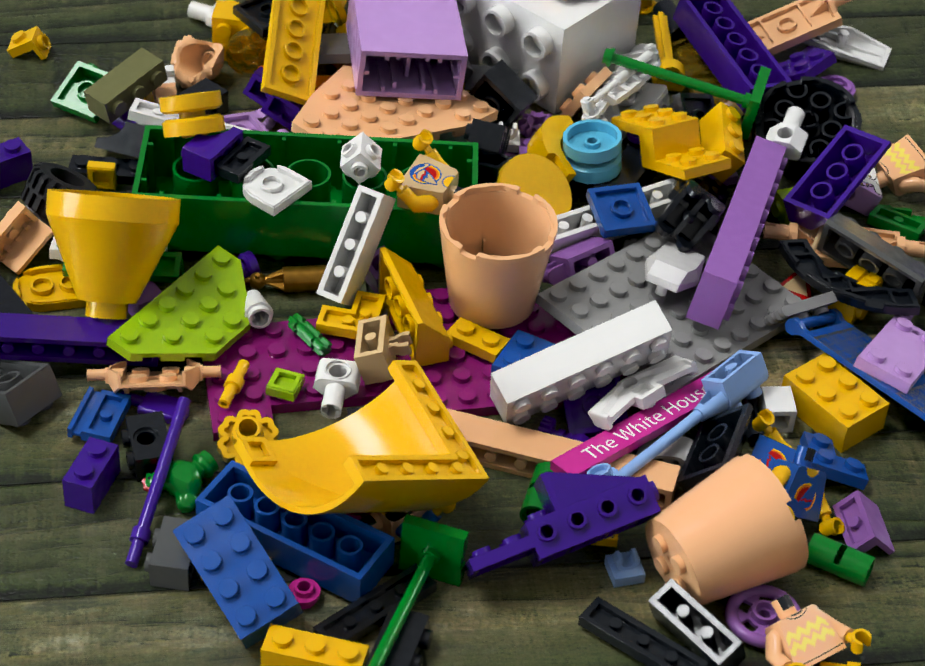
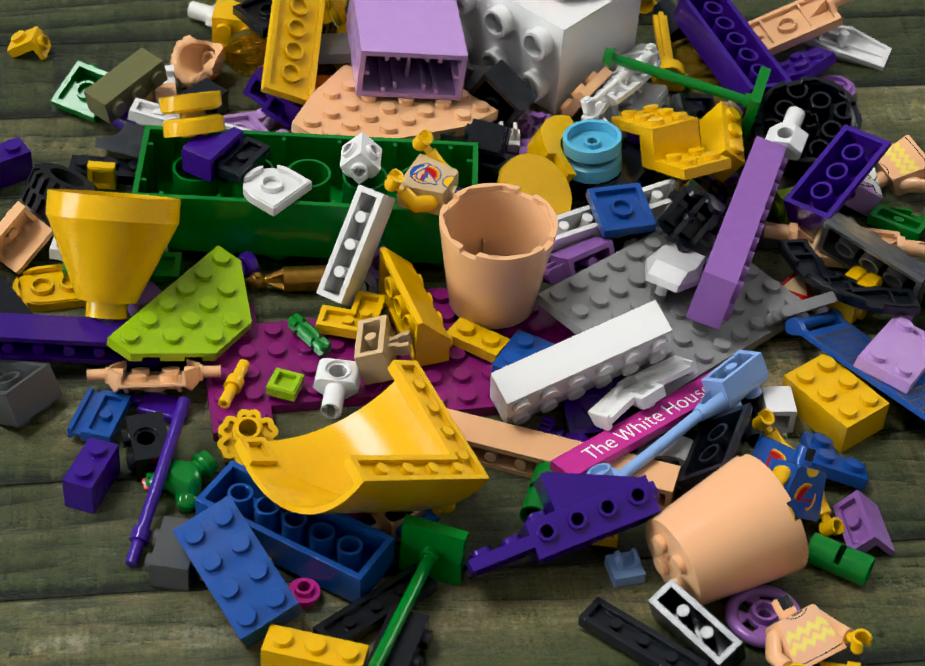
white cone [245,290,274,329] -> none

